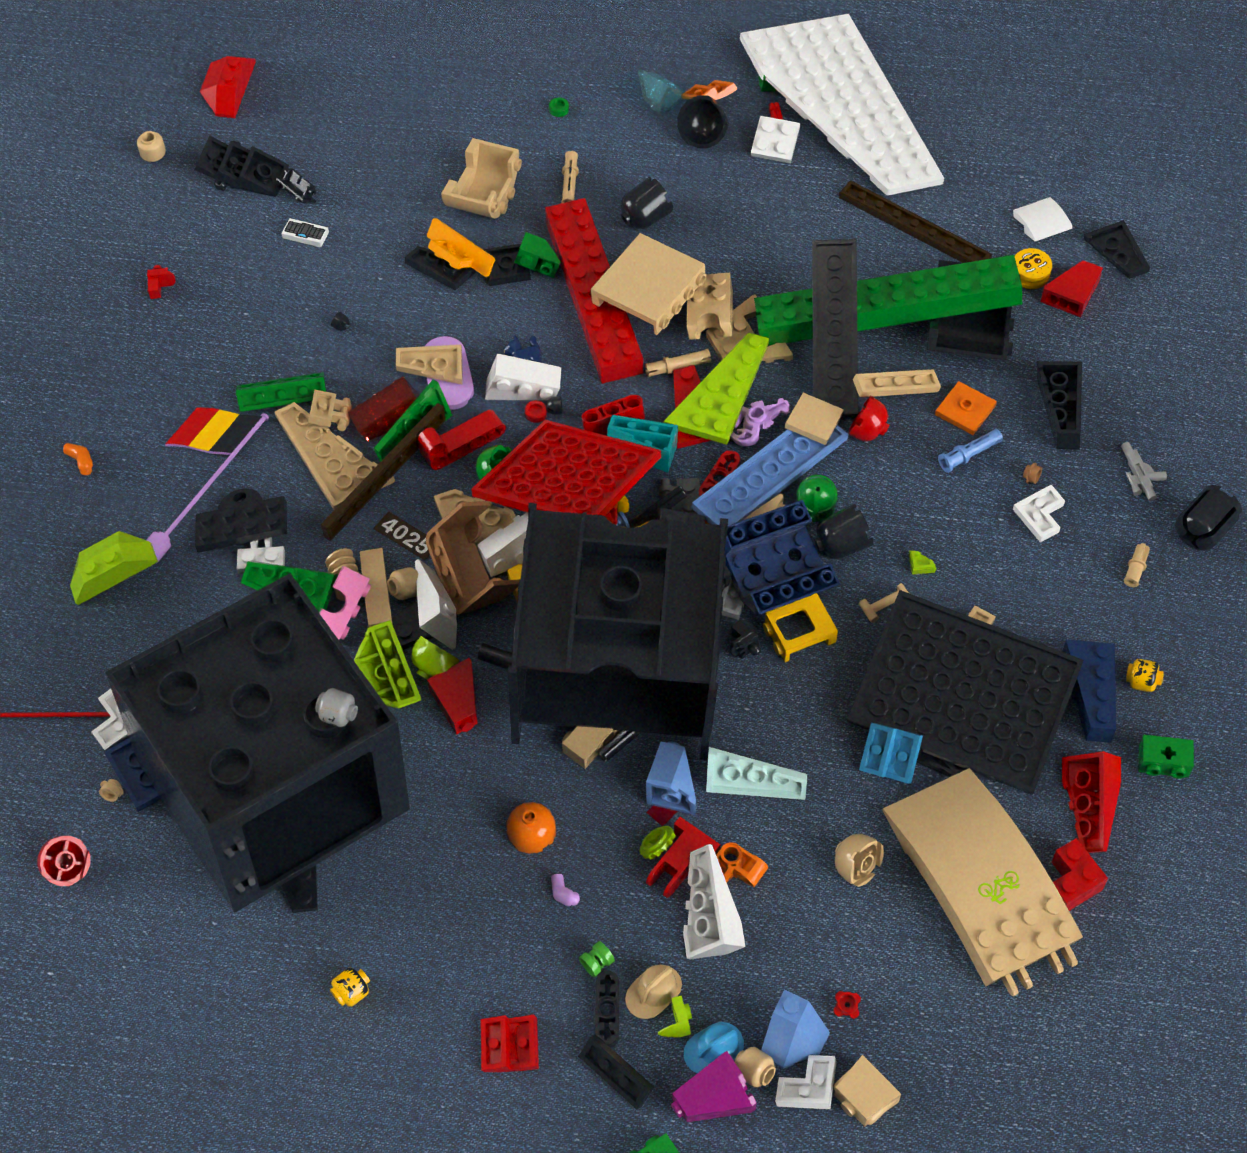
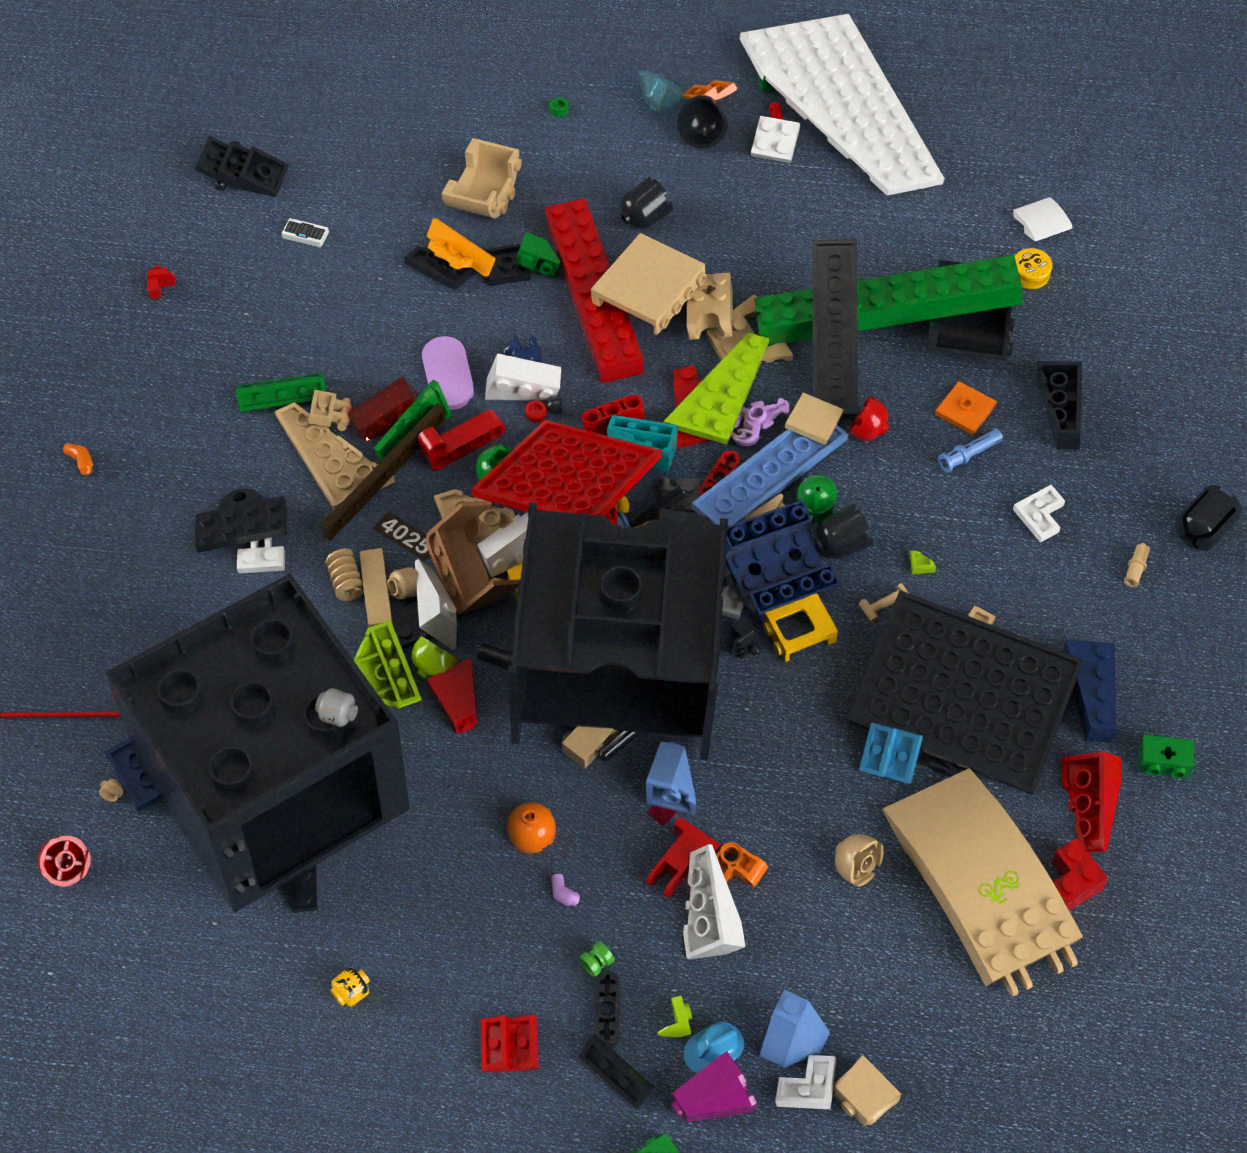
lime wedge [70,531,158,605] -> none
white plate [91,689,128,751] -> none
tan head [137,131,166,162] -> none
flag [146,407,269,566] -> none
red wedge [200,56,256,118] -> none
green wing [241,561,338,612] -> none
black hinge [276,168,317,203] -> none
bright pink arch [319,566,371,640] -> none
black hinge [331,312,350,331] -> none
tan wing [396,344,463,385] -> none
tan pin [562,151,579,203] -> none
tan piece [625,965,682,1019] -> none
lime gear [639,826,676,860] -> none
tan pin [645,349,711,378] -> none
light aqua wing [706,747,807,800] -> none
tan head [735,1047,776,1087] -> none
red plate [833,991,861,1019] -> none
dark brown tile [839,180,992,263] -> none
tan plate [853,369,941,397] -> none
medium nougat plate [1023,463,1042,484] -> none
red slope [1040,260,1103,317] -> none
black wing [1084,220,1150,279] -> none
light grey piece [1121,442,1167,501] -> none
yellow head [1126,659,1164,692] -> none

